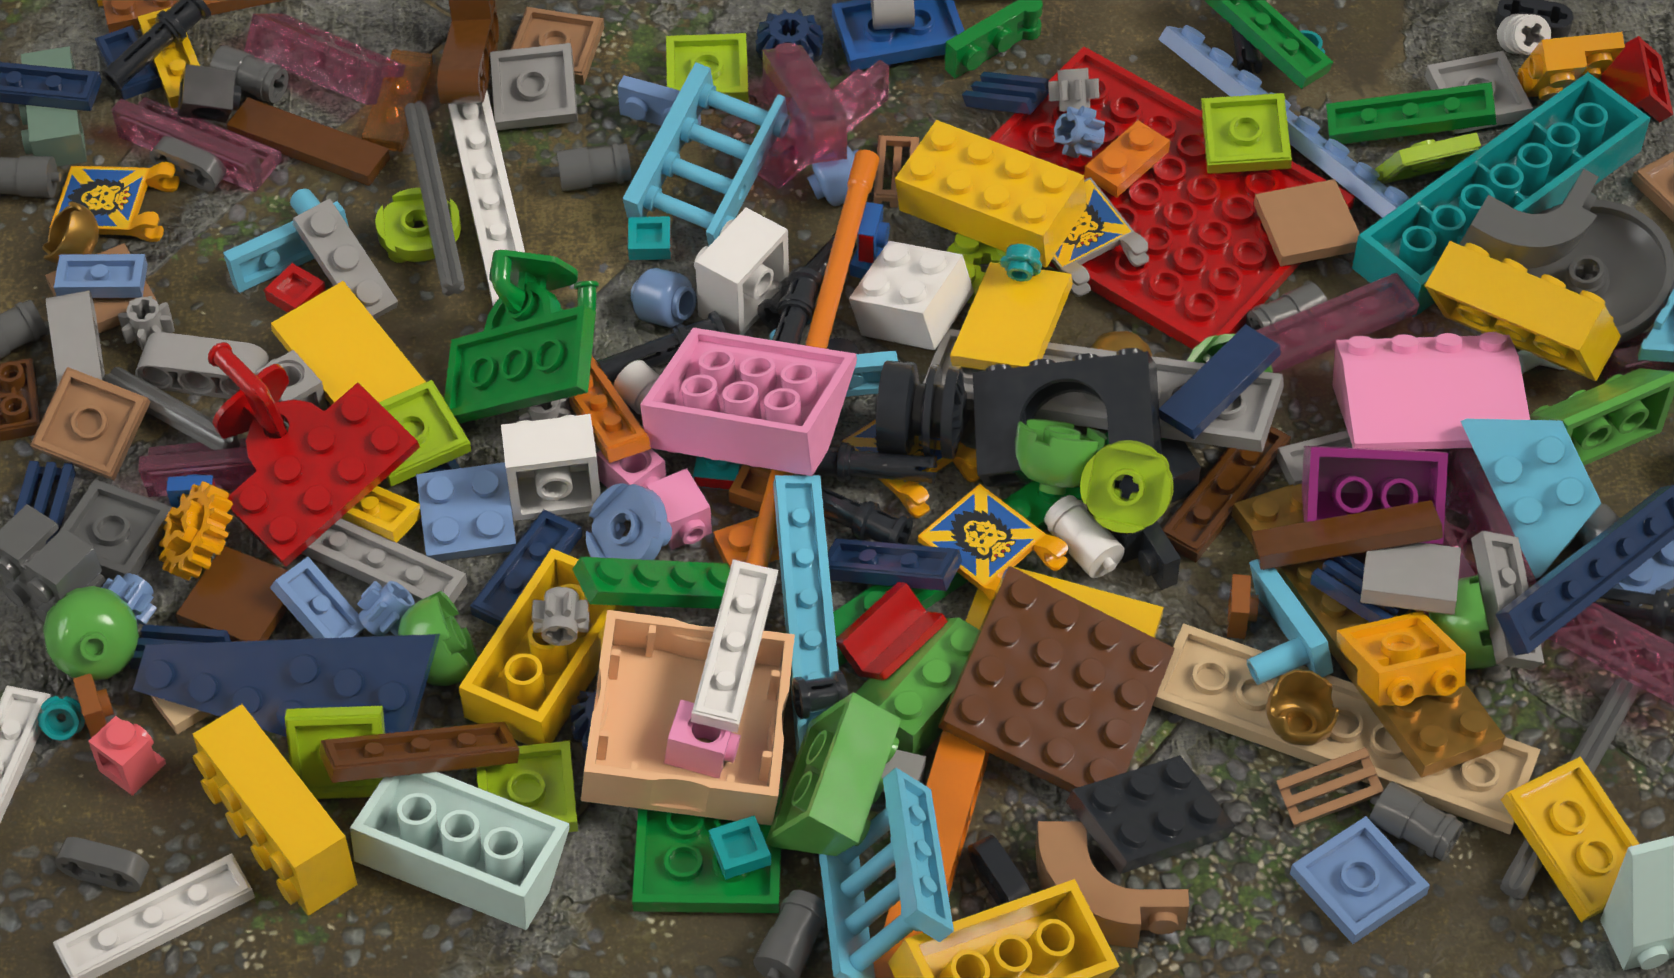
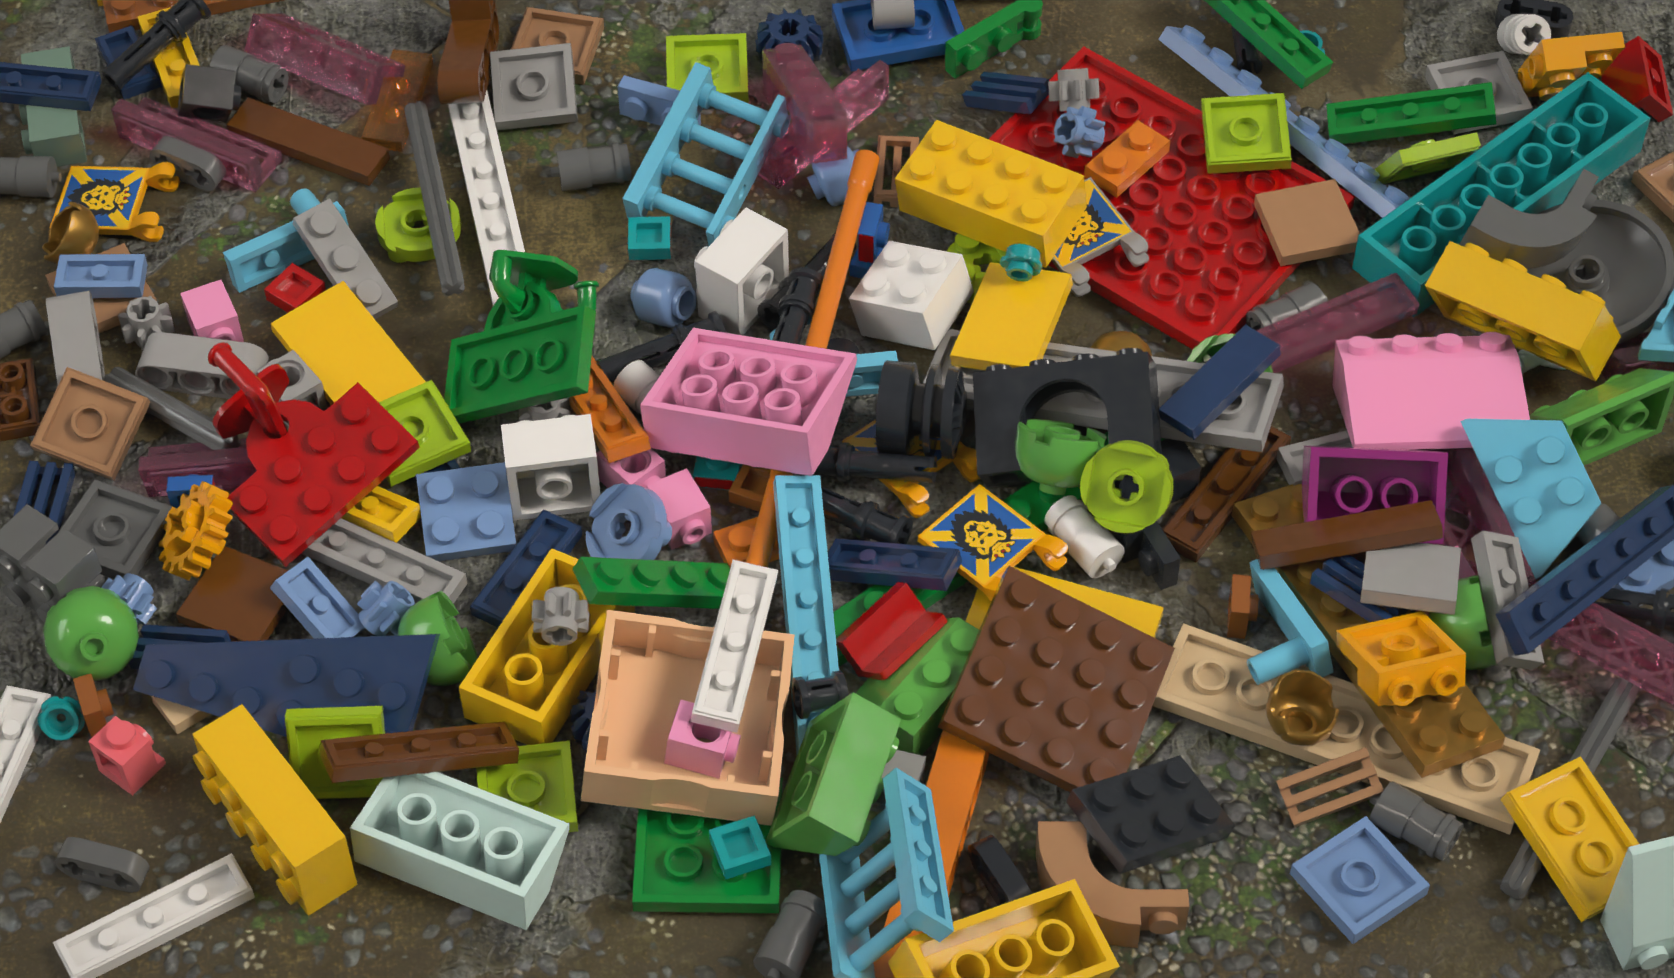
none -> bright pink brick [180,280,244,342]

